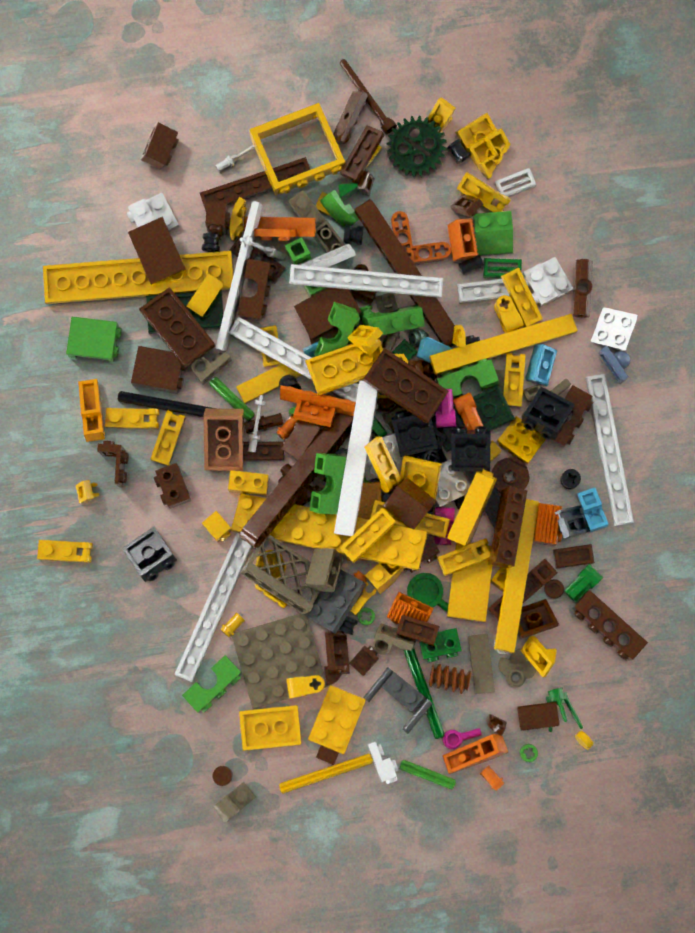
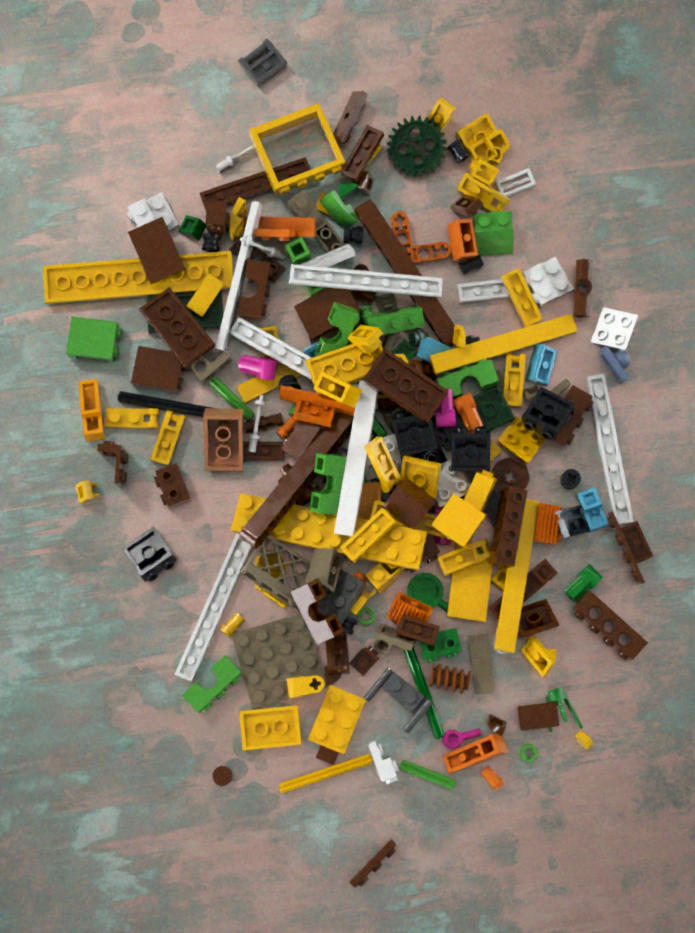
yellow plate [37,540,93,563] -> none
reddish brown brick [140,122,179,170] -> none
yellow brick [202,511,232,542] -> none
dark tan plate [213,782,256,822] -> none
yellow brick [228,470,269,496] -> none
reddish brown piece [340,59,397,134] -> none
green tile [483,258,522,279] -> none
yellow piece [494,295,524,333] -> none
dark tan plate [499,649,537,688] -> none
reddish brown tile [544,579,564,599] -> none
reddish brown tile [553,544,595,569] -> none
none -> green slope [178,215,206,240]
none -> dark grey plate [237,38,287,86]
none -> dark pink piece [238,355,277,380]
none -> arch [291,578,344,645]
none -> yellow slope [314,371,363,408]
none -> reddish brown tile [349,838,396,887]
none -> yellow tile [431,493,486,548]
none -> yellow bracket [469,156,500,186]
none -> reddish brown bracket [607,511,653,584]

